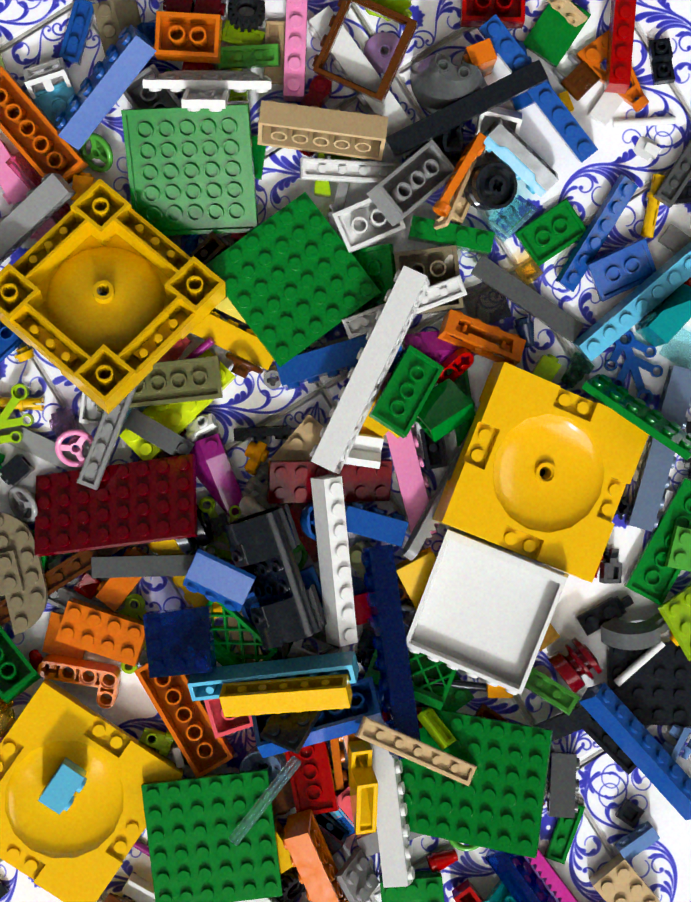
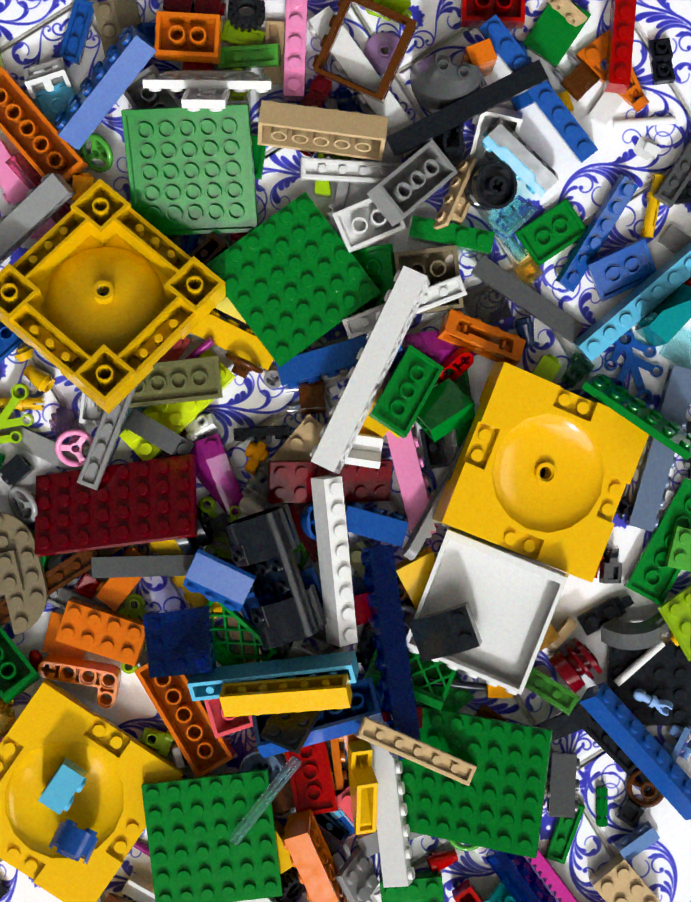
lime tile [416,707,456,750] -> none
orange plate [432,132,487,217] -> none
none -> yellow cone [23,365,55,393]
none -> blue brick [48,819,99,864]
none -> reddish brown piece [284,380,326,415]
none -> clear blue plate [333,87,364,114]
none -> black slope [408,602,482,662]
none -> clear light blue pin [502,236,528,263]
none -> tan beam [546,616,578,653]
none -> green axle [596,785,608,827]
none -> reddish brown piece [626,768,664,808]
none -> light blue piece [633,689,673,716]

